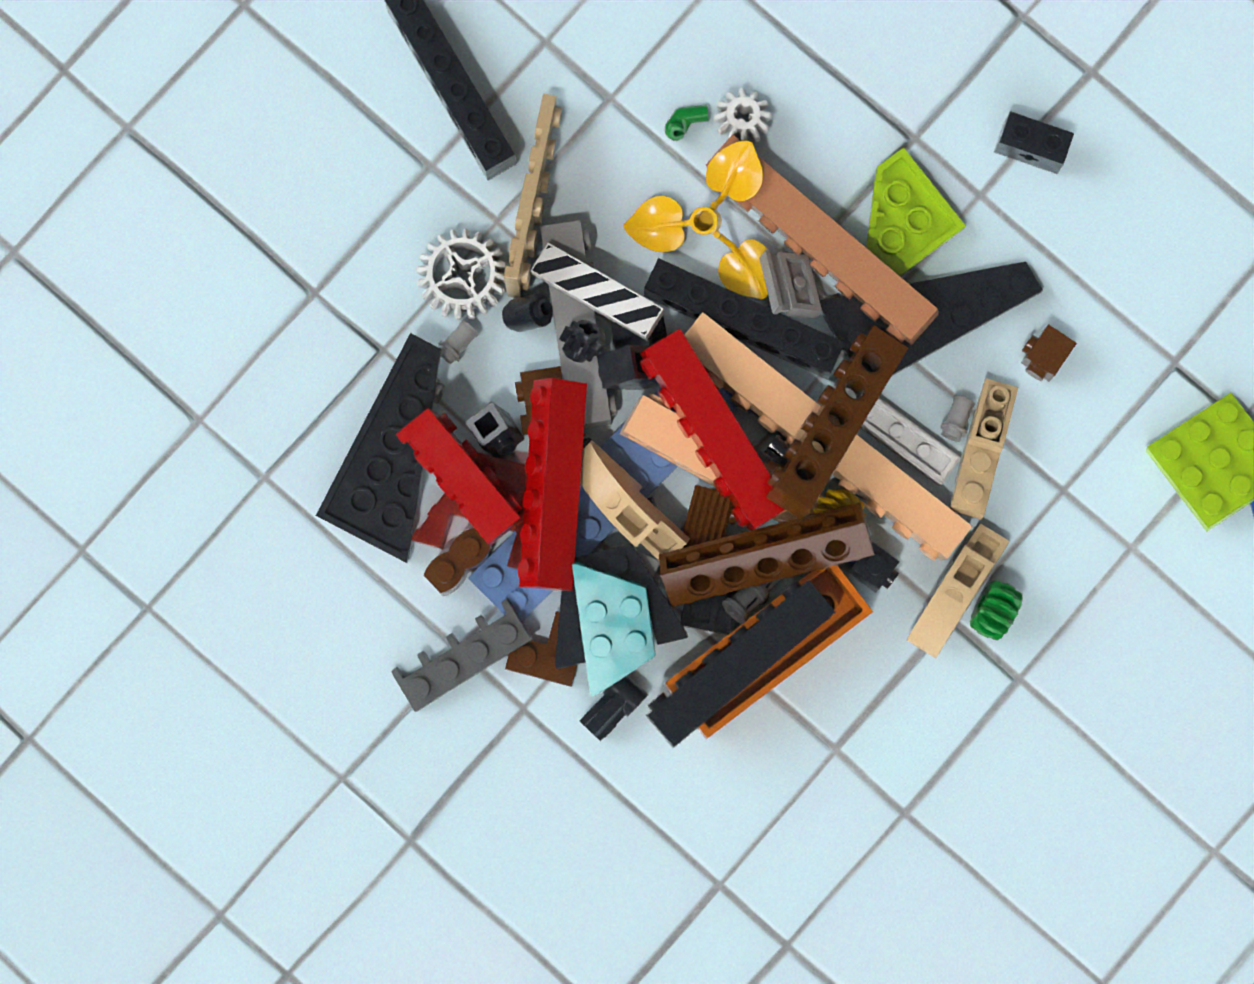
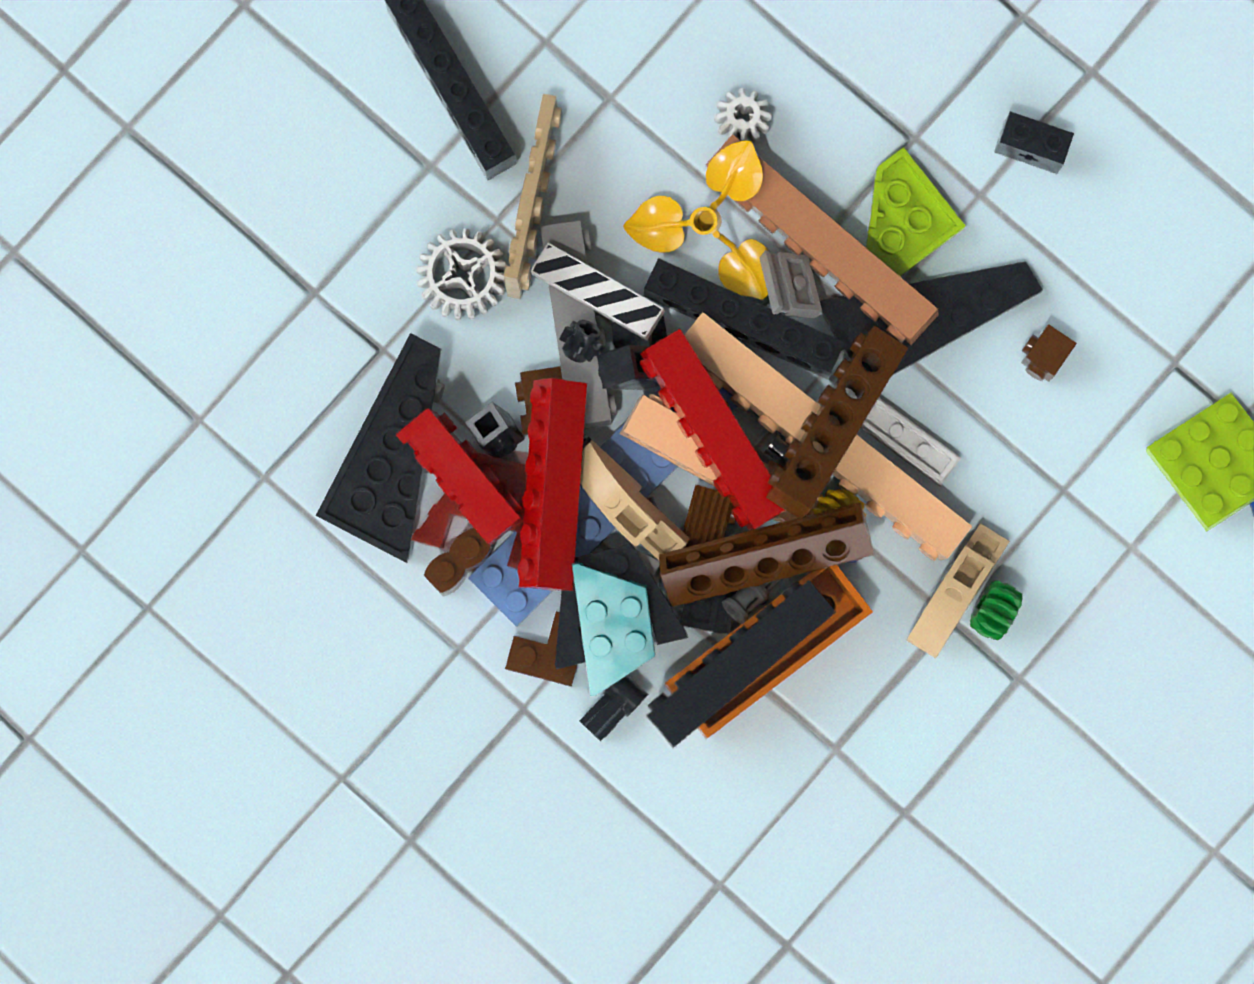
dark grey hinge [391,598,533,712] -> none
light grey pin [438,320,479,364] -> none
black brick [502,293,553,332] -> none
green arm [665,105,708,141] -> none
black brick [848,541,900,593] -> none
light grey pin [940,396,975,442] -> none
tan slope [949,378,1018,520] -> none

